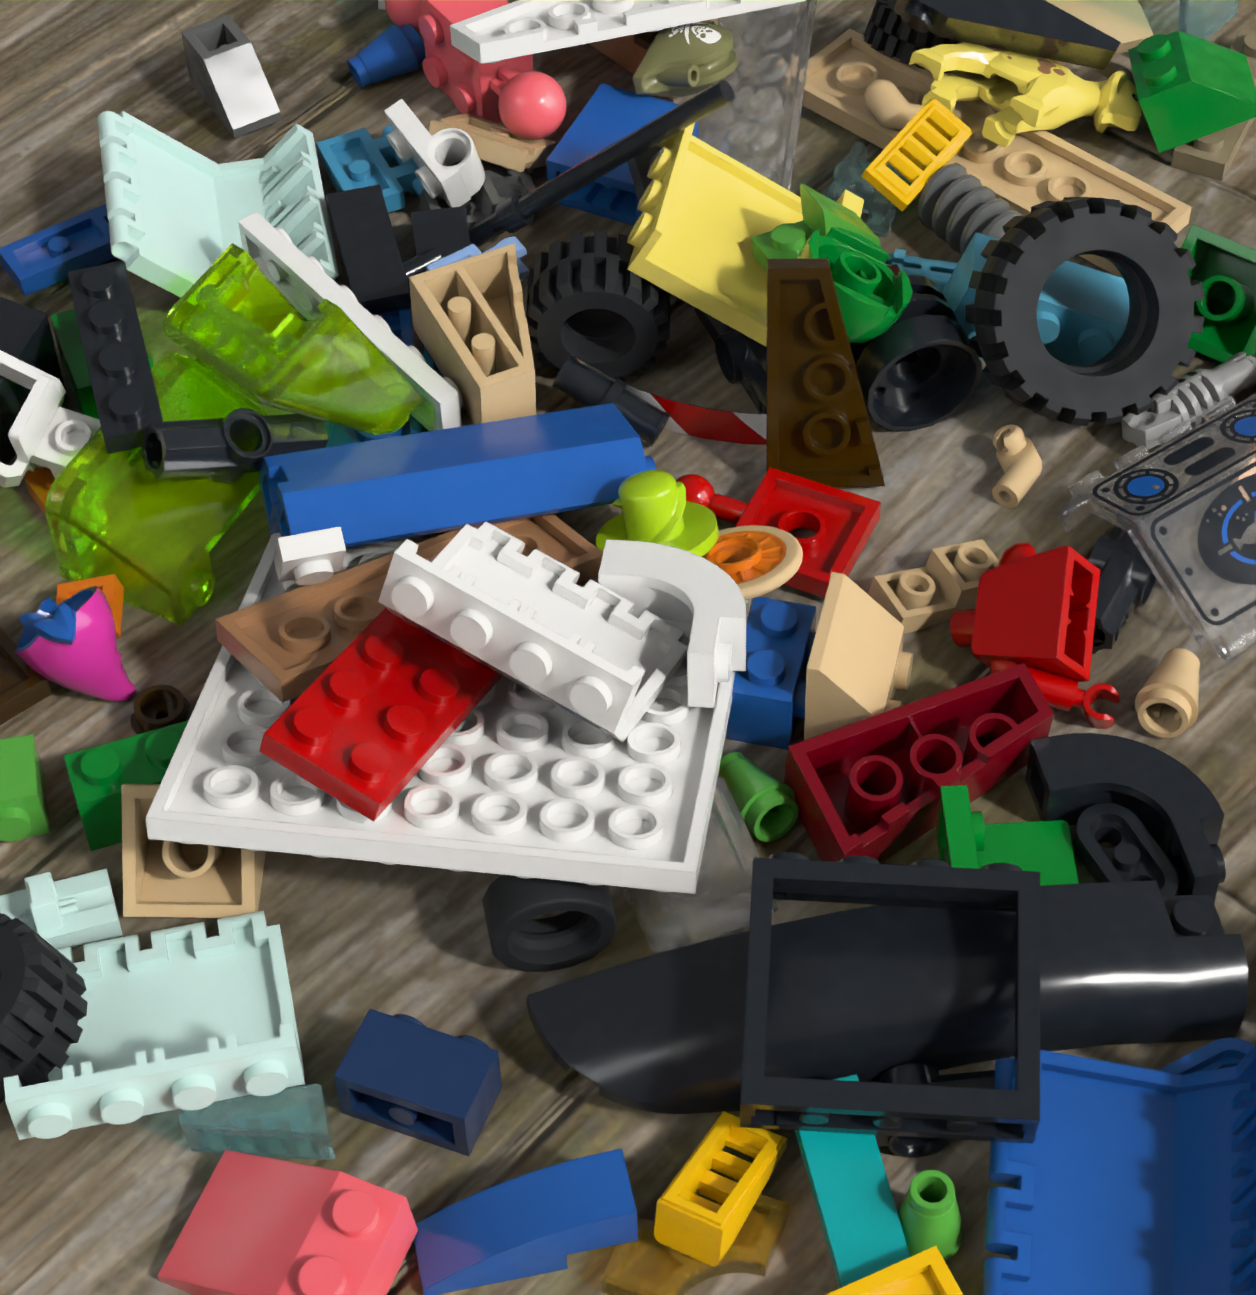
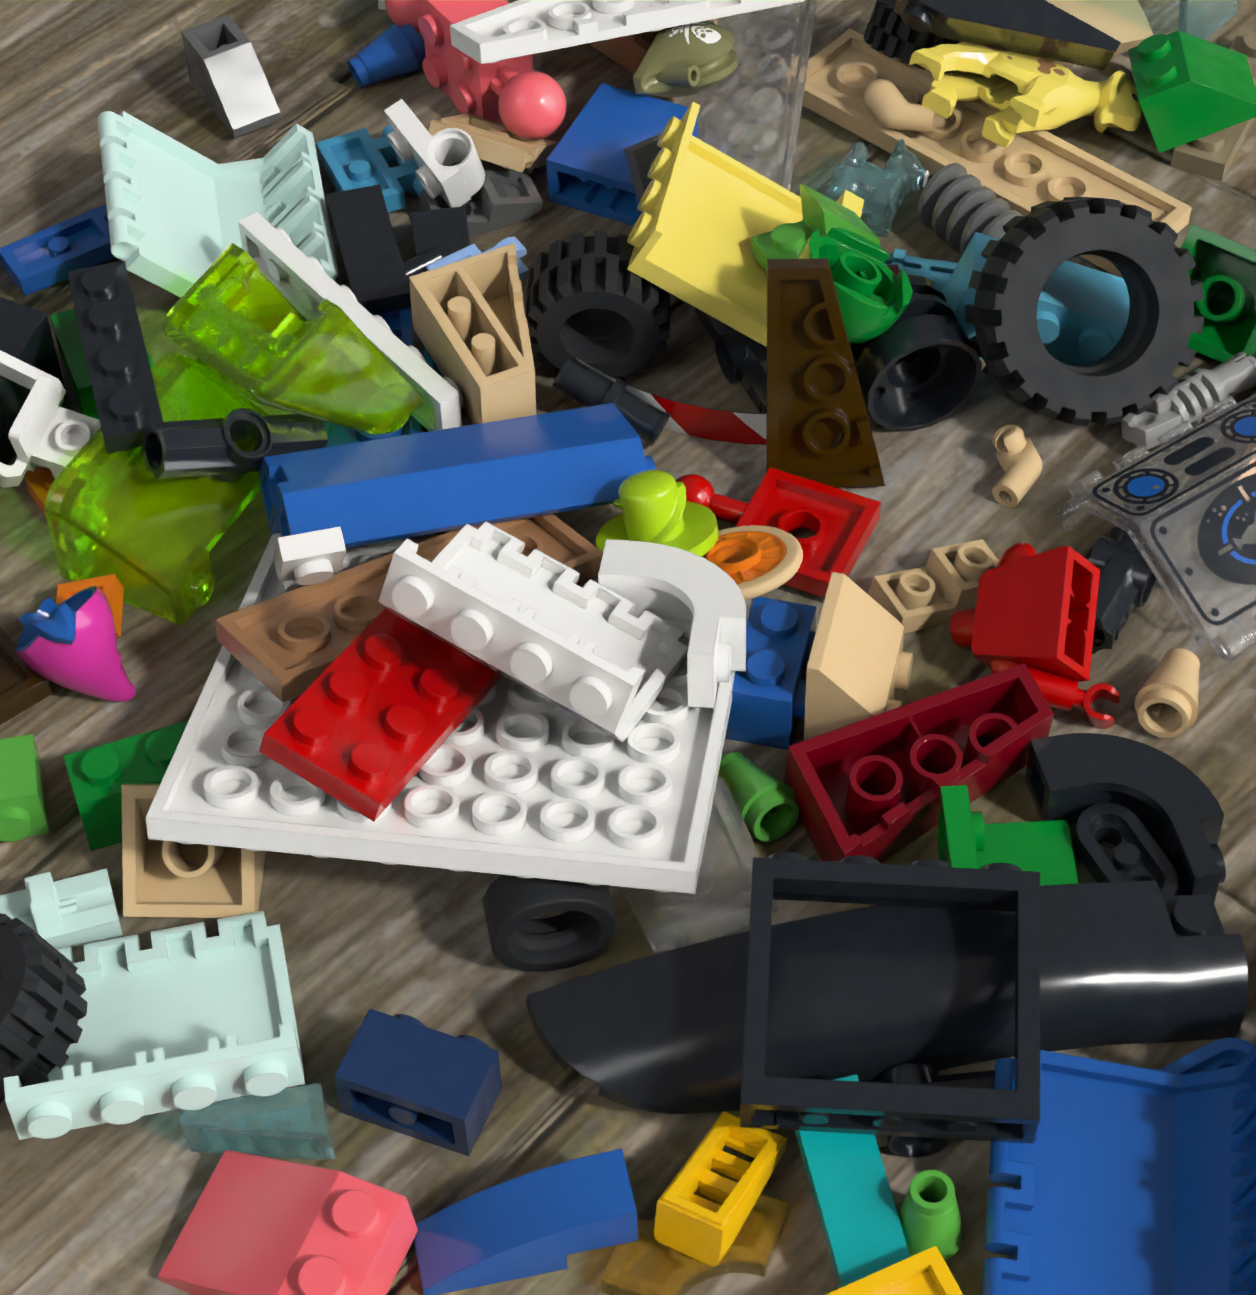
dark brown plate [130,685,192,735] -> none
black bar [468,80,735,247] -> none
yellow slope [861,99,972,212] -> none

